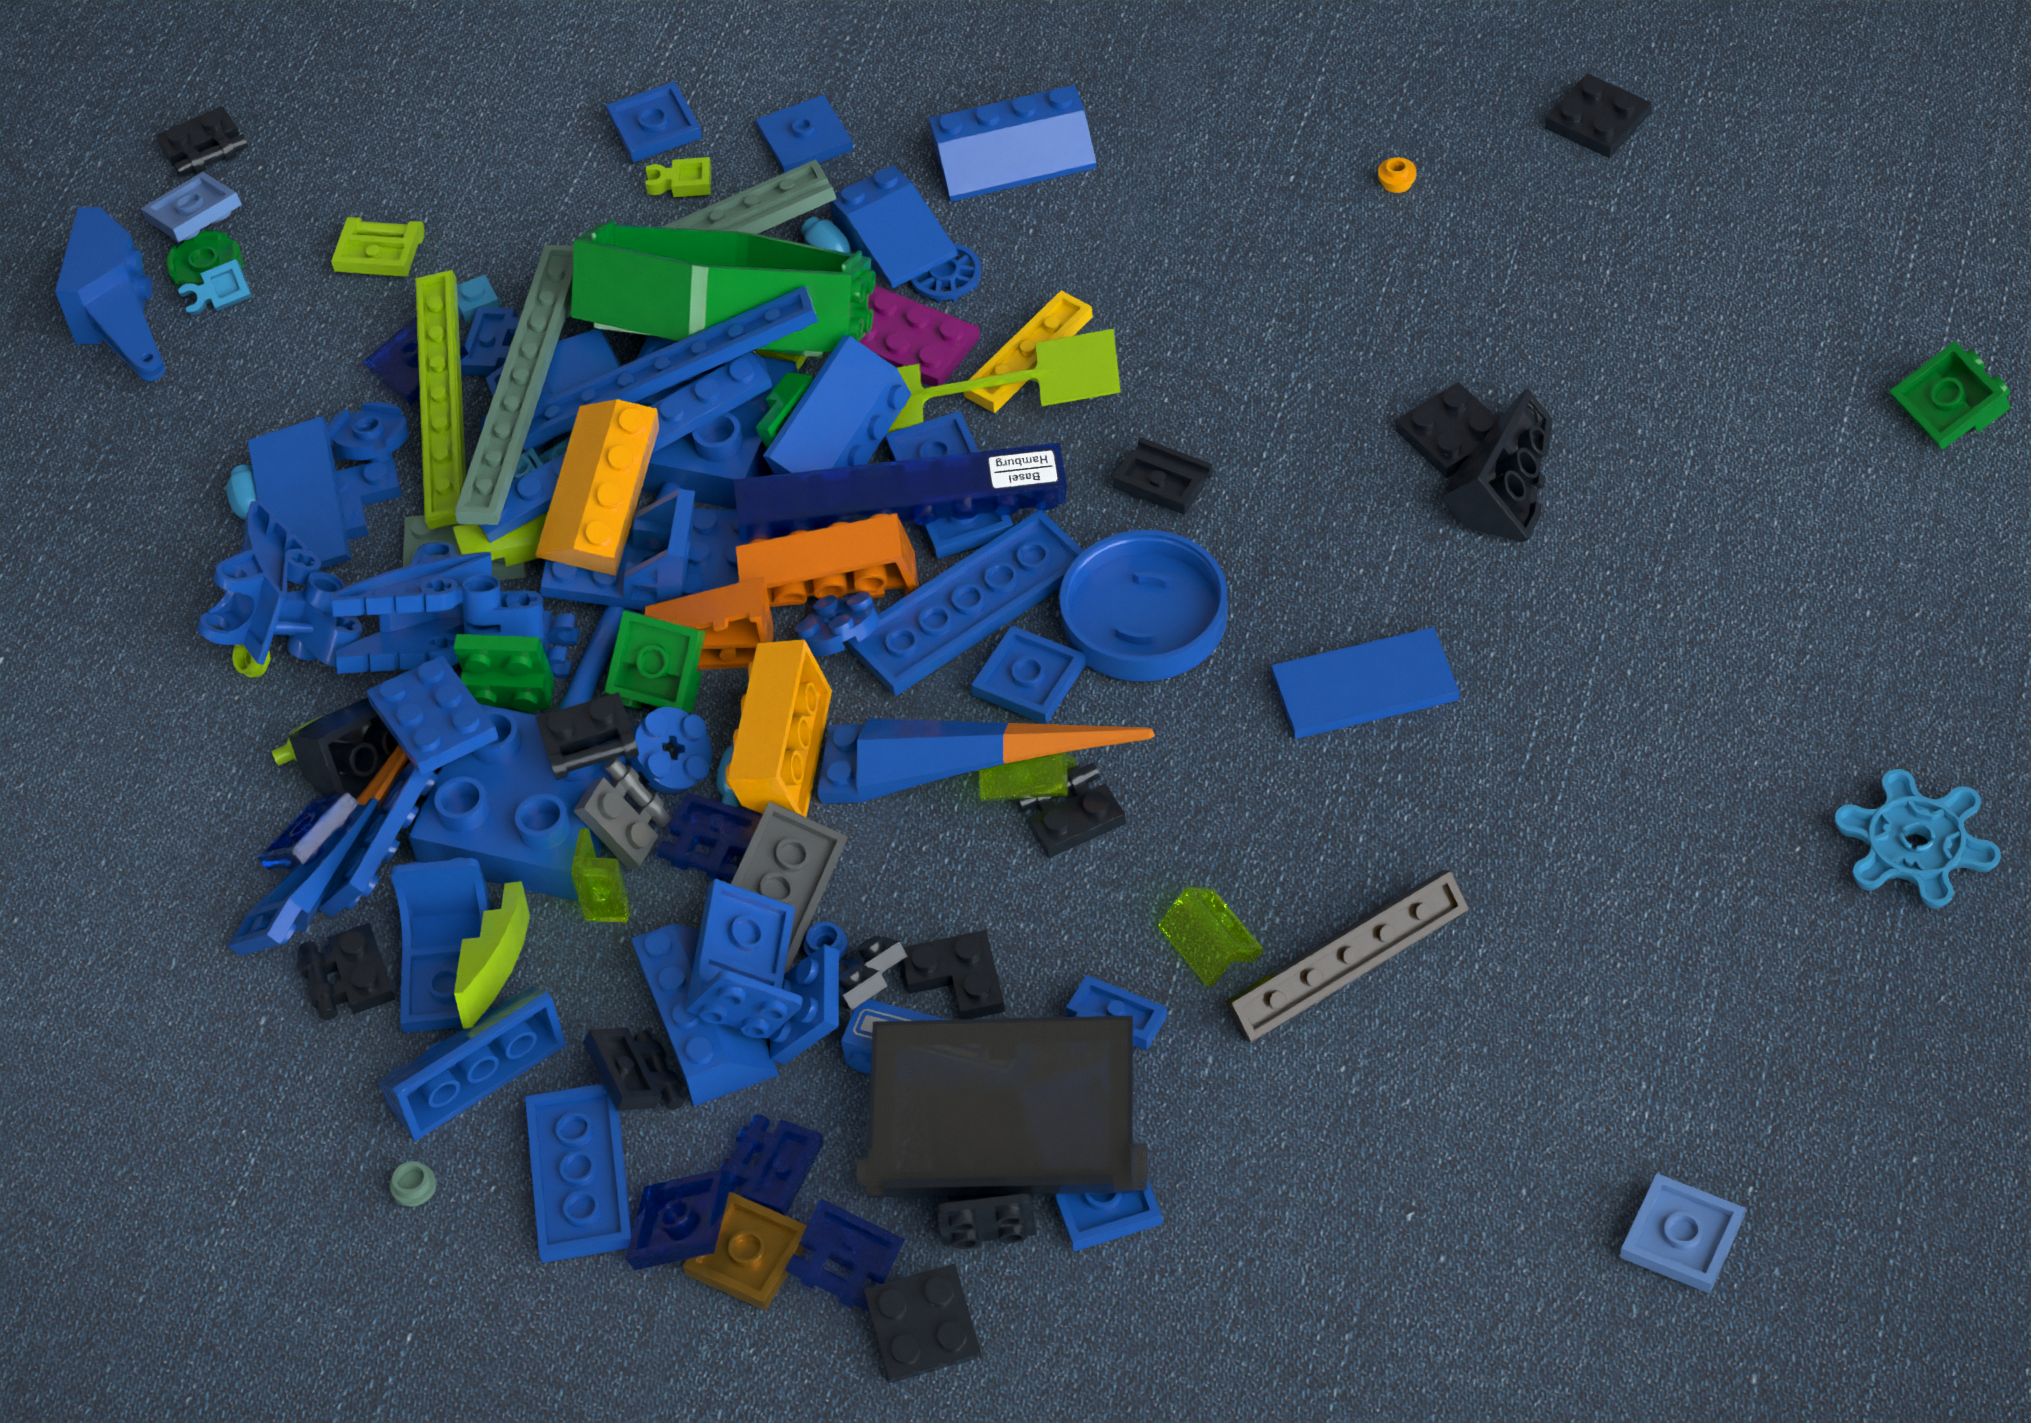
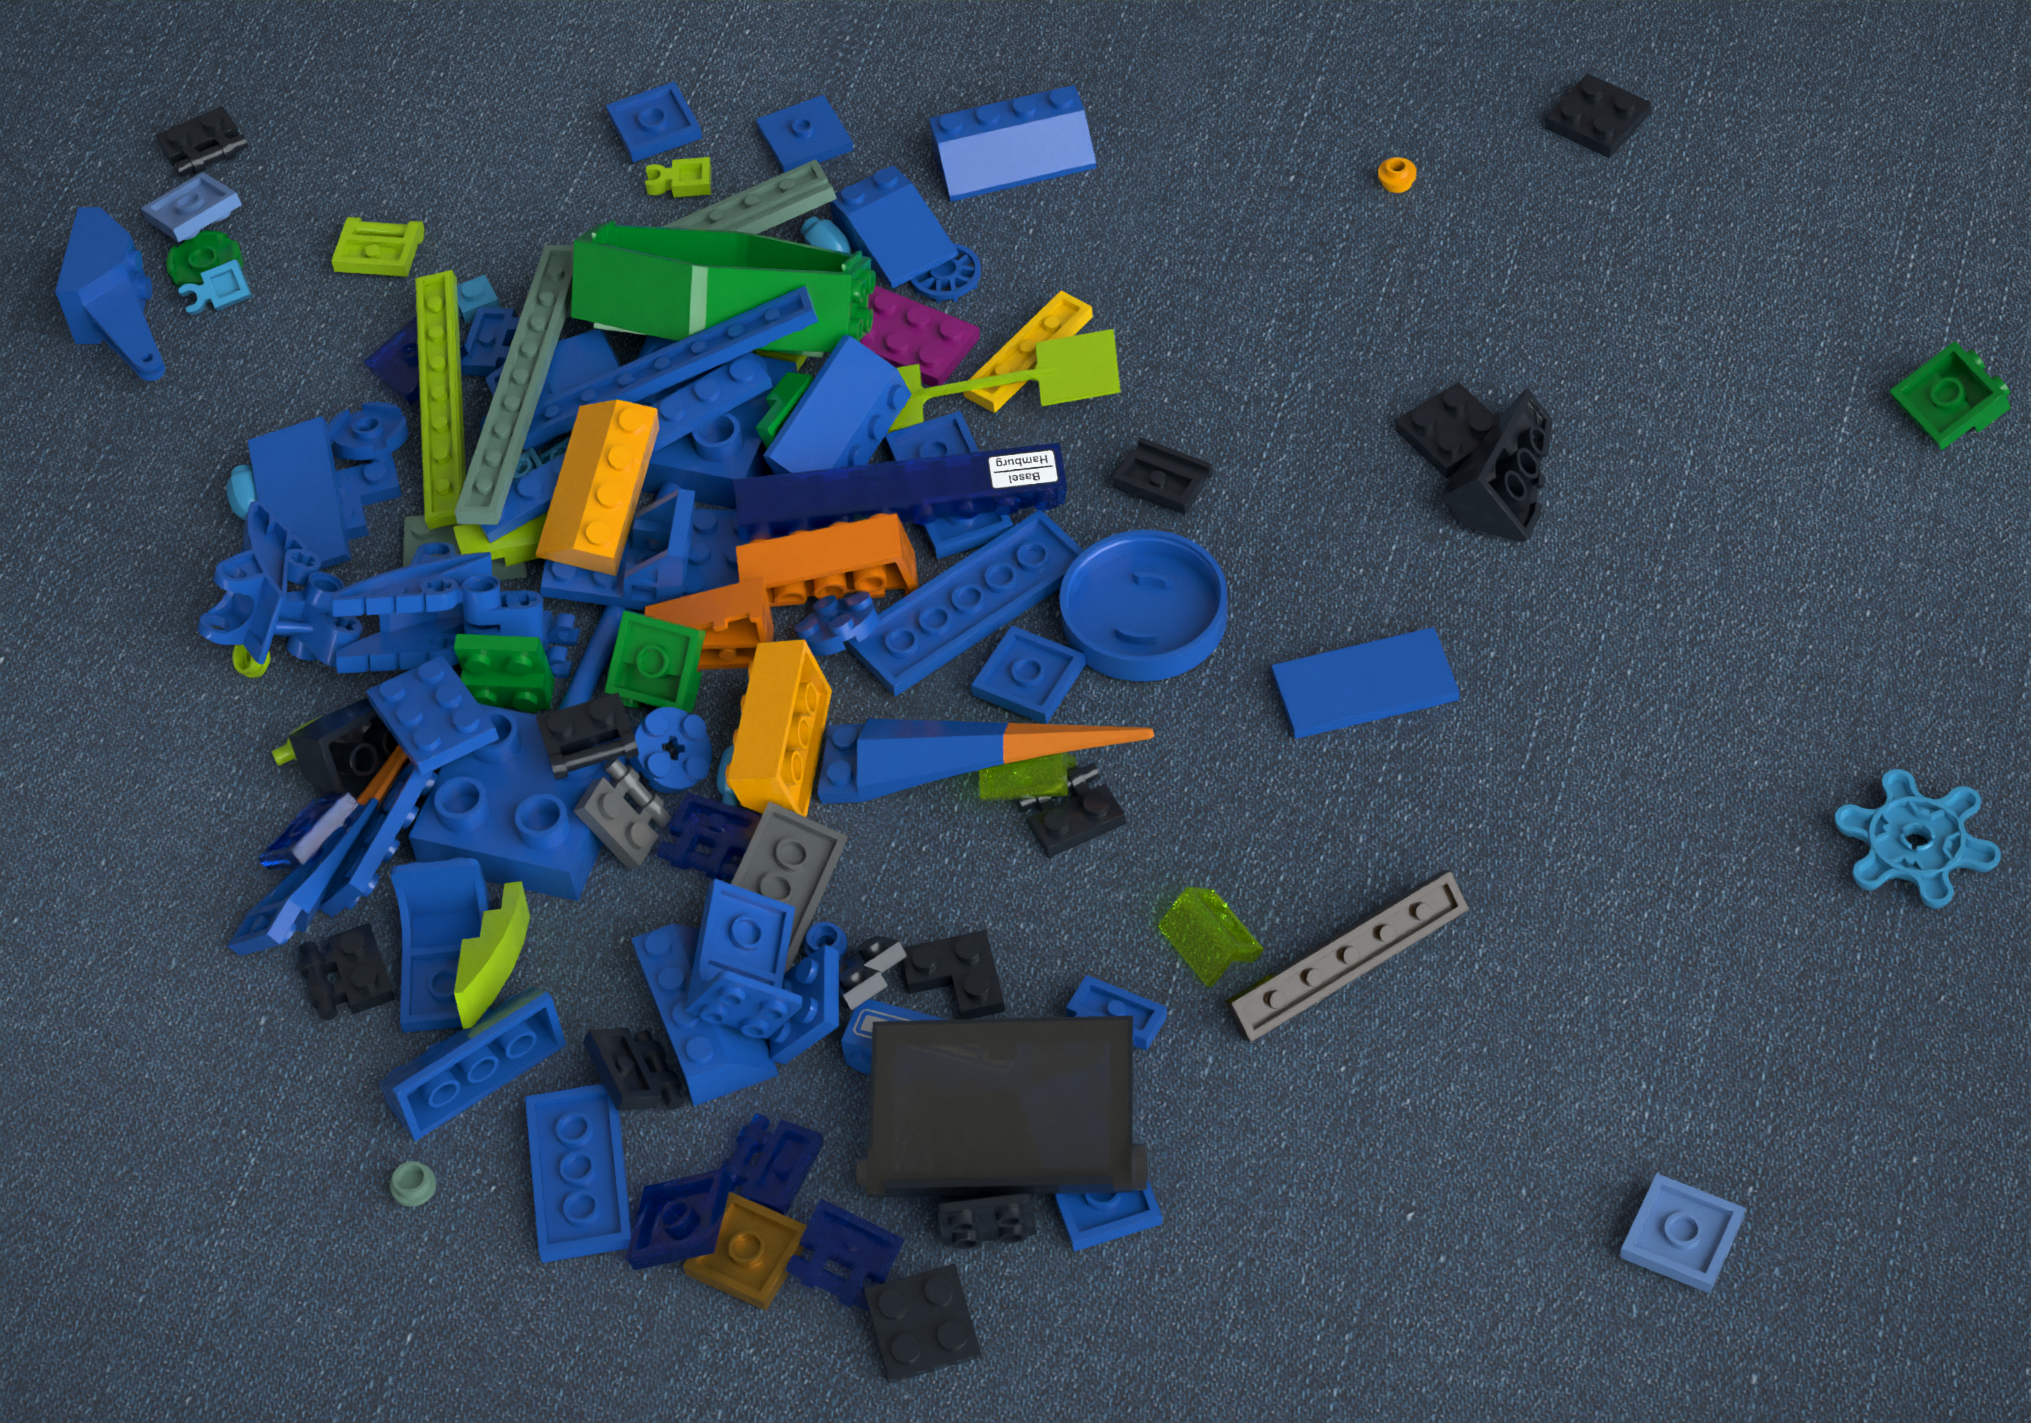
clear neon green panel [571,828,631,923] -> none

